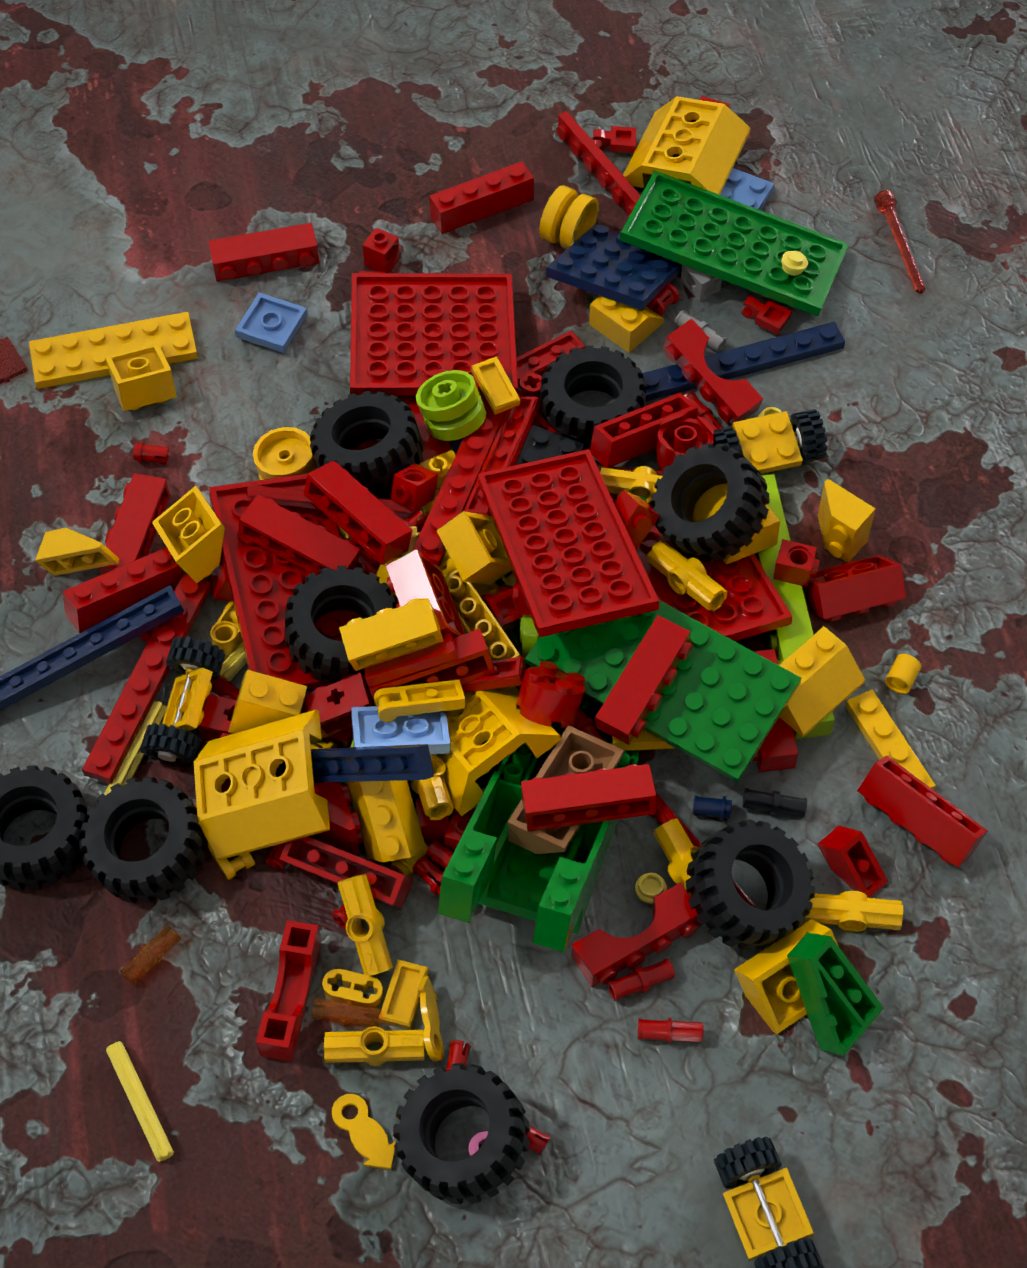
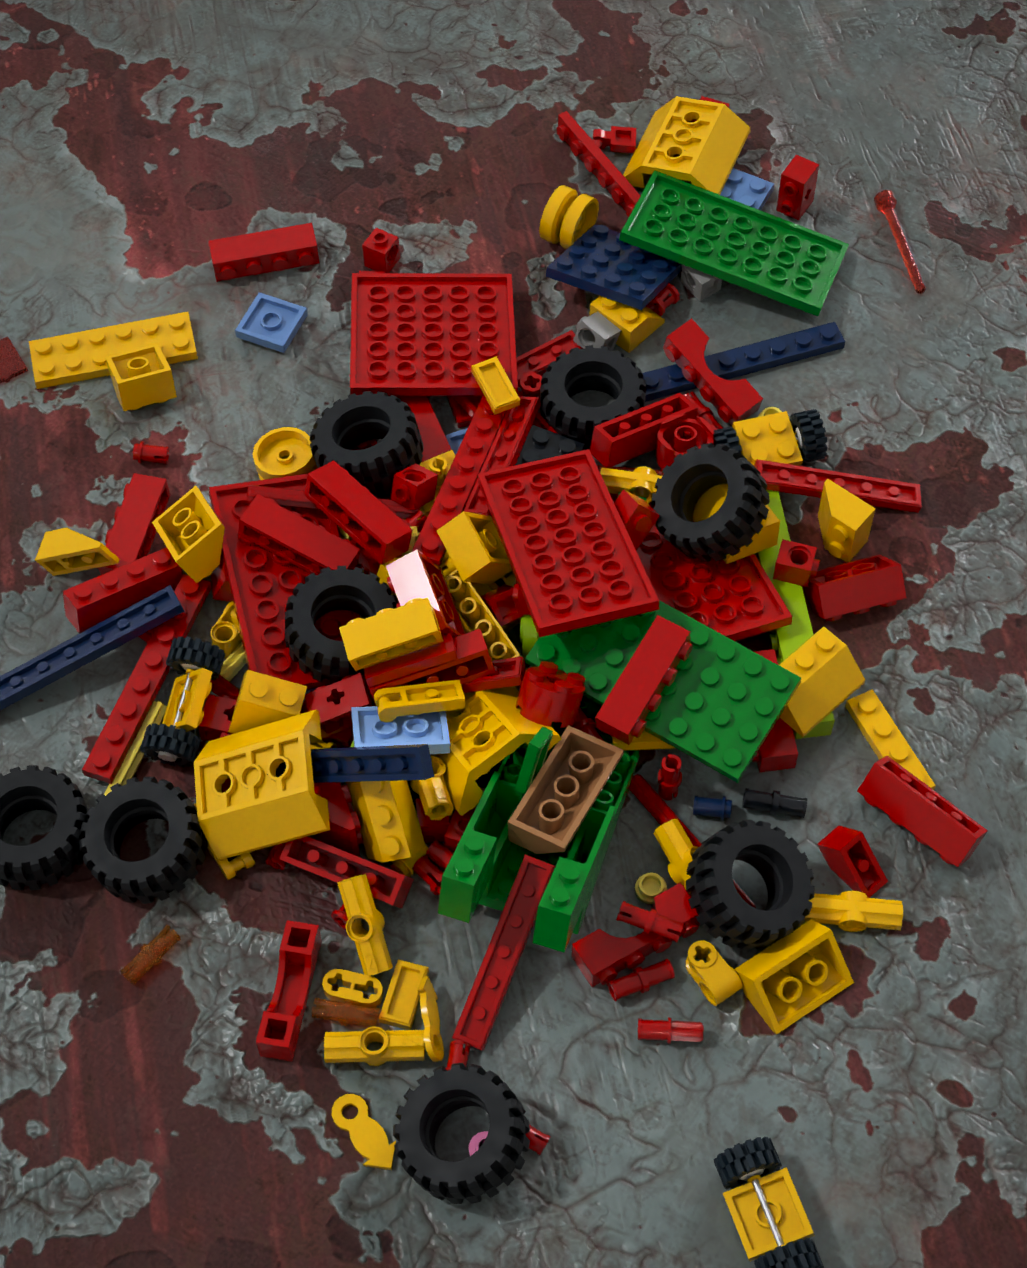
light yellow axle [106,1041,174,1162] -> none
lime wheel [416,370,487,441] -> none
red brick [429,161,534,234] -> none
red brick [521,764,656,832] -> none
yellow piece [647,541,727,612] -> none
light grey pin [674,310,727,353] -> none
red plate [741,296,792,336] -> none
light yellow plate [781,251,808,276] -> none
green wedge [787,932,884,1056] -> none
yellow beam [885,654,922,694] -> none
none -> red tile [452,854,556,1051]
none -> green tile [515,727,553,795]
none -> light grey brick [573,311,622,351]
none -> red pin [616,901,684,943]
none -> red pin [658,754,682,801]
none -> yellow piece [685,940,743,1006]
none -> red tile [754,459,922,513]
none -> red brick [776,154,819,220]

